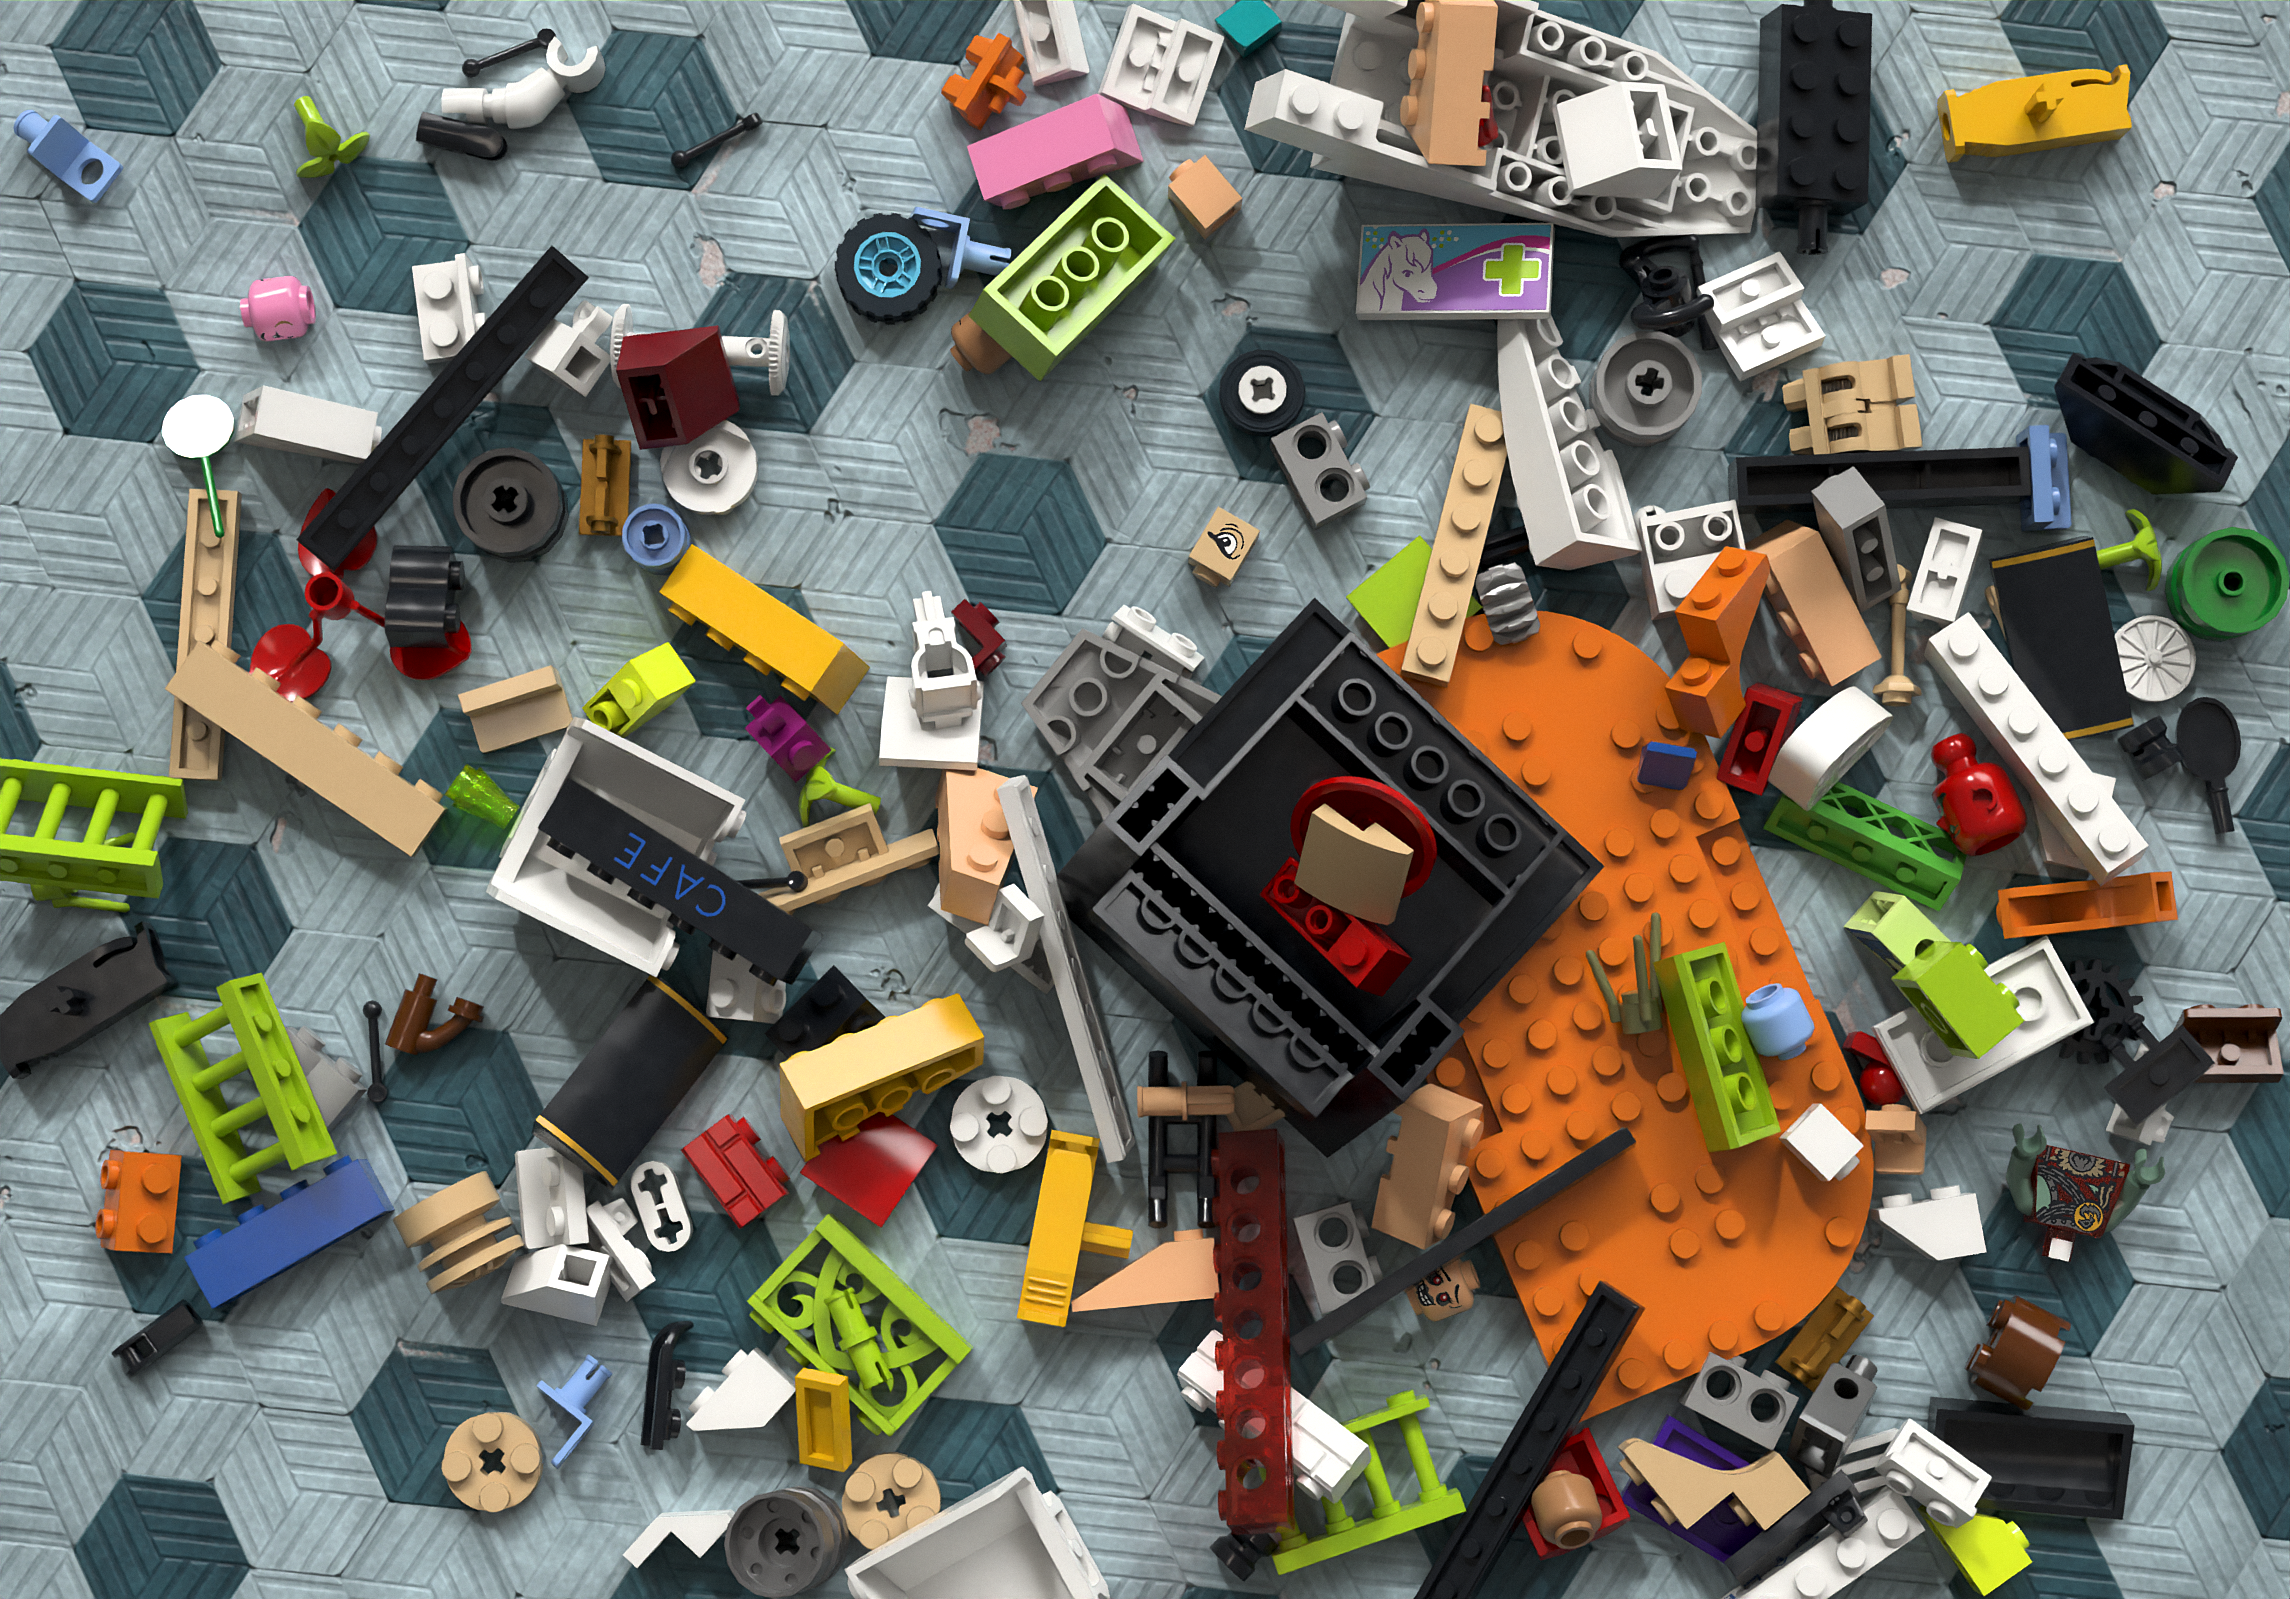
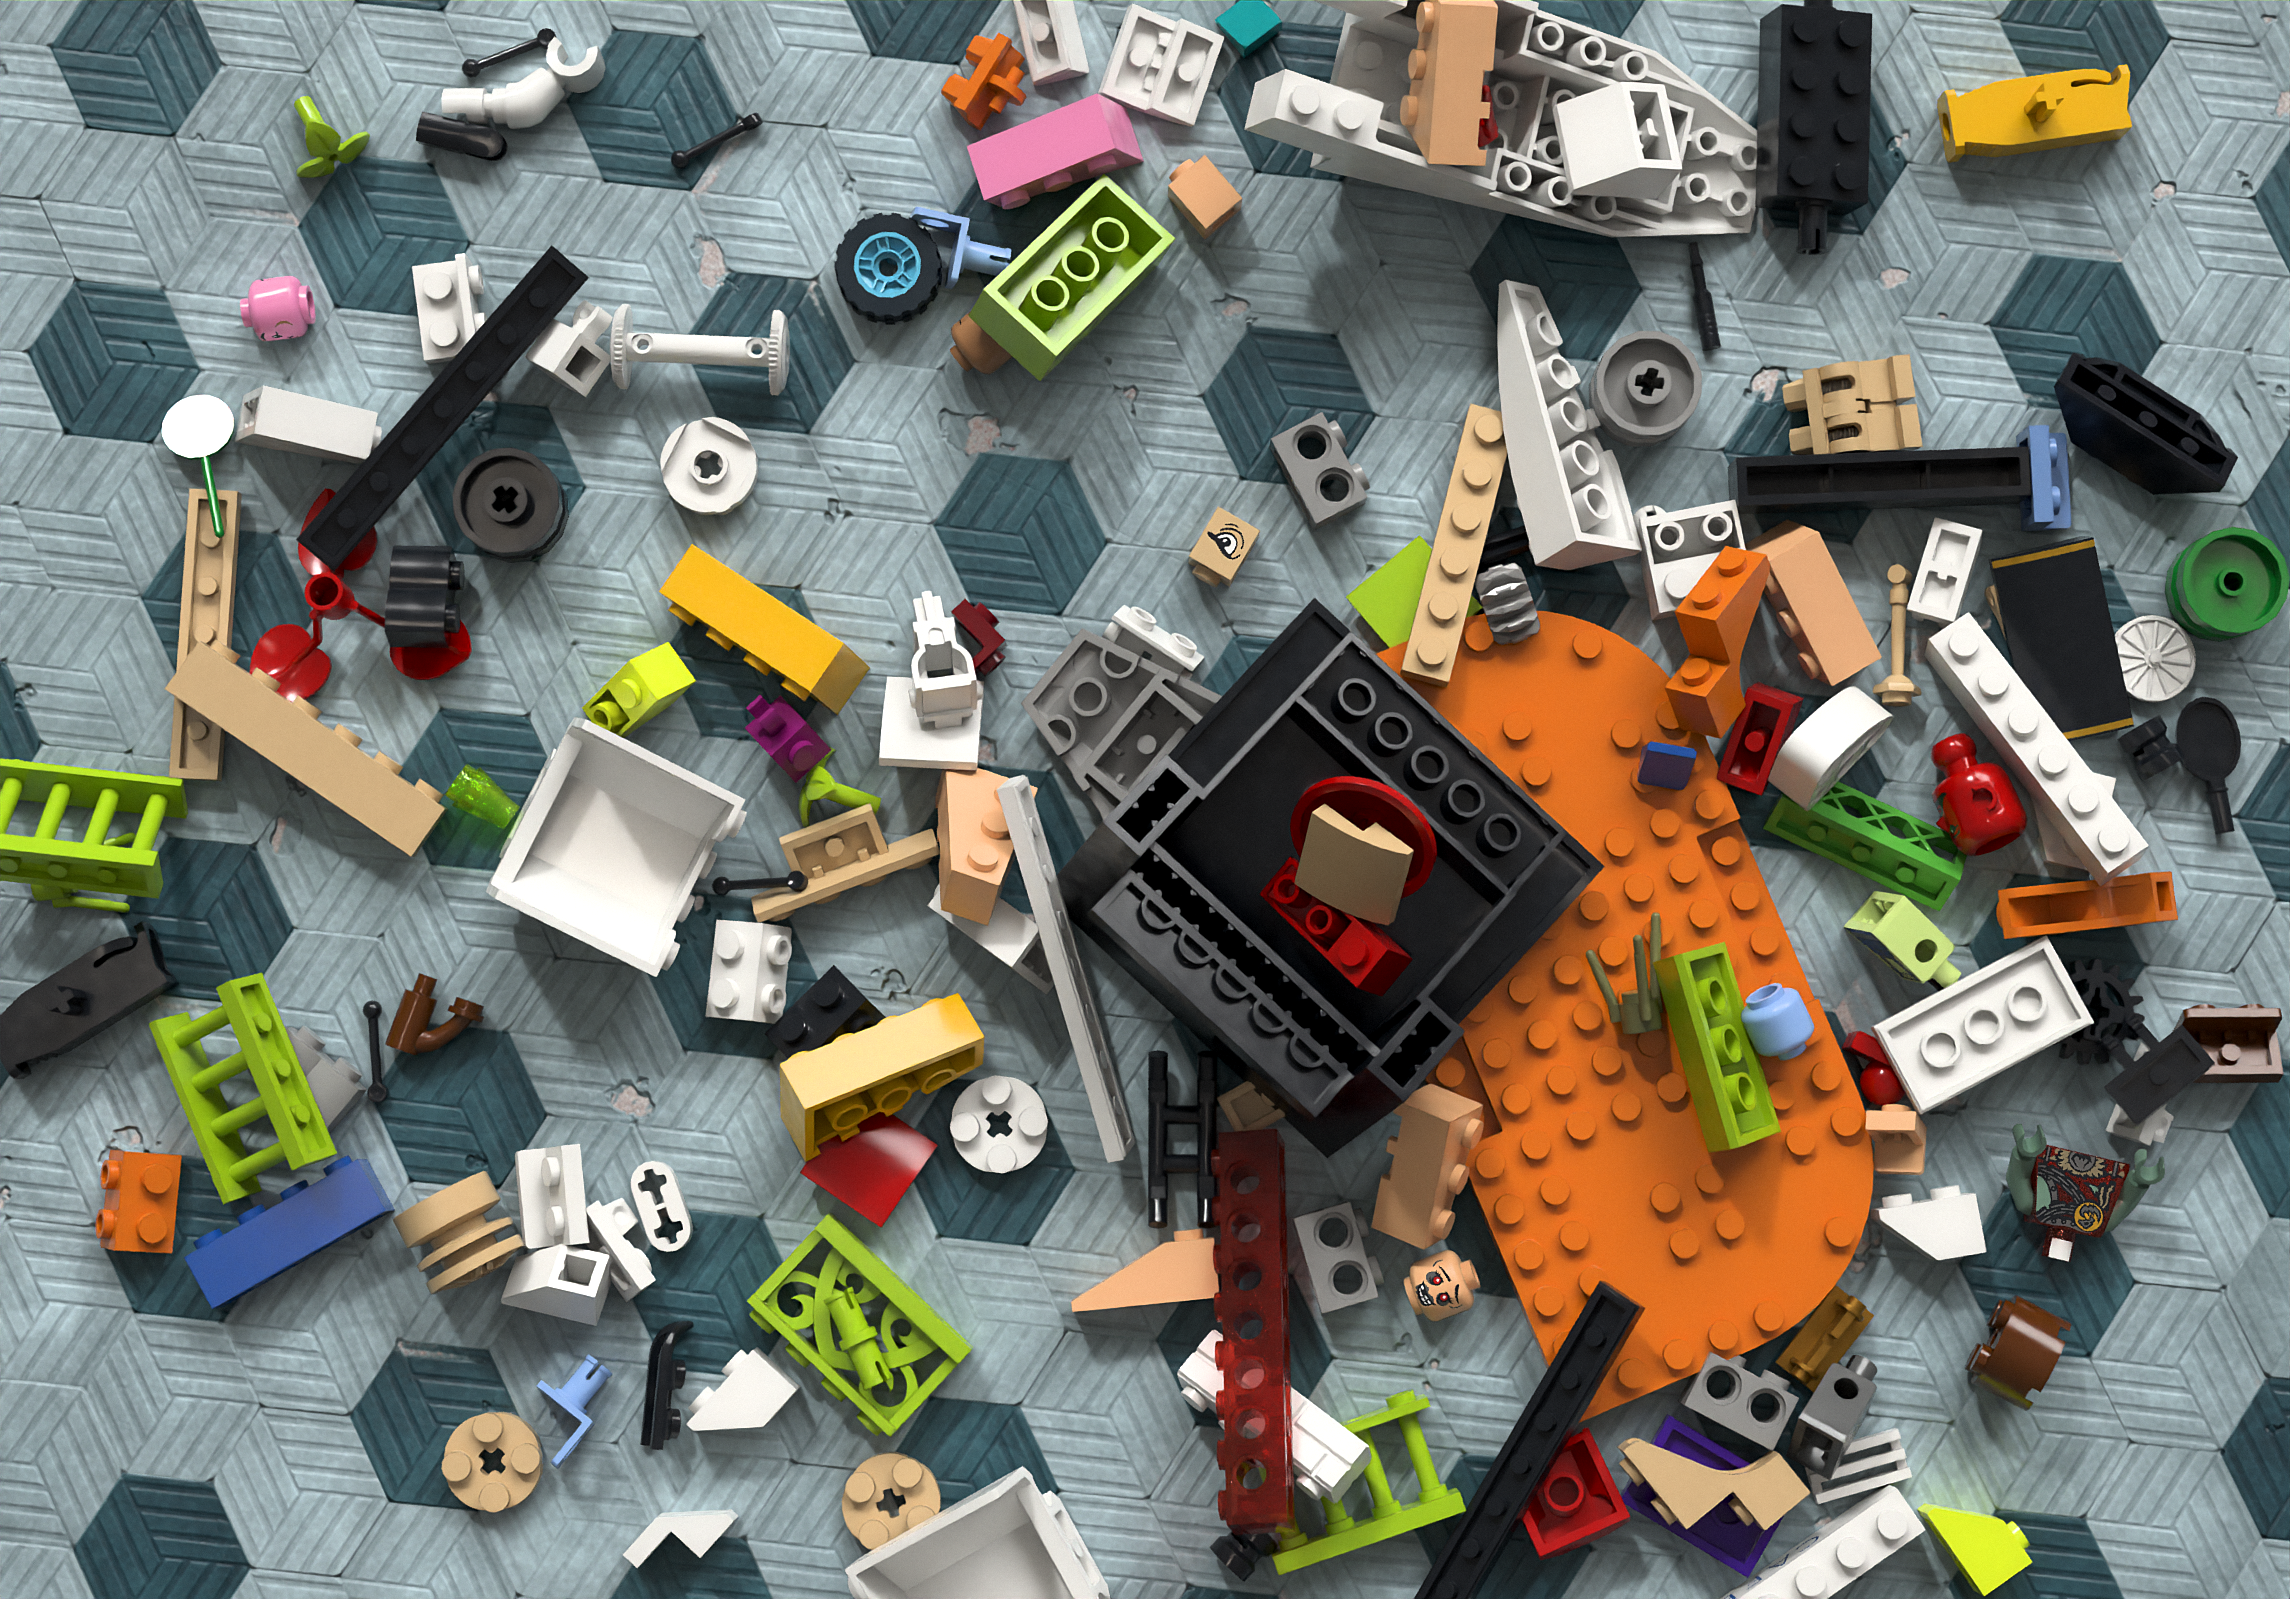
light blue bracket [13,109,123,203] -> none
black bar [111,1299,203,1379] -> none
tan panel [458,665,573,754] -> none
black slope [532,975,729,1191] -> none
black brick [537,778,823,987] -> none
pearl gold hinge [579,435,632,536] -> none
dark red slope [616,325,740,450] -> none
medium blue wheel [622,504,693,576] -> none
red brick [681,1114,791,1229] -> none
flat silver wheel [724,1486,850,1599] -> none
yellow tile [795,1368,852,1472] -> none
white bracket [965,884,1045,972] -> none
yellow piece [1017,1130,1133,1327] -> none
light nougat axle [1137,1081,1235,1120] -> none
black wheel [1219,349,1305,437] -> none
black tile [1290,1127,1636,1359] -> none
tile [1356,223,1555,320] -> none
medium nougat head [1531,1470,1602,1549] -> none
black piece [1619,234,1715,338] -> none
white slope [1696,251,1825,382] -> none
black hinge [1724,1469,1868,1590] -> none
white brick [1778,1103,1864,1181] -> none
light grey brick [1811,466,1902,613] -> none
white bracket [1874,1418,1992,1529] -> none
lime brick [1891,941,2025,1059] -> none
black slope [1927,1397,2135,1520] -> none
lime plant [2096,509,2162,591] -> none

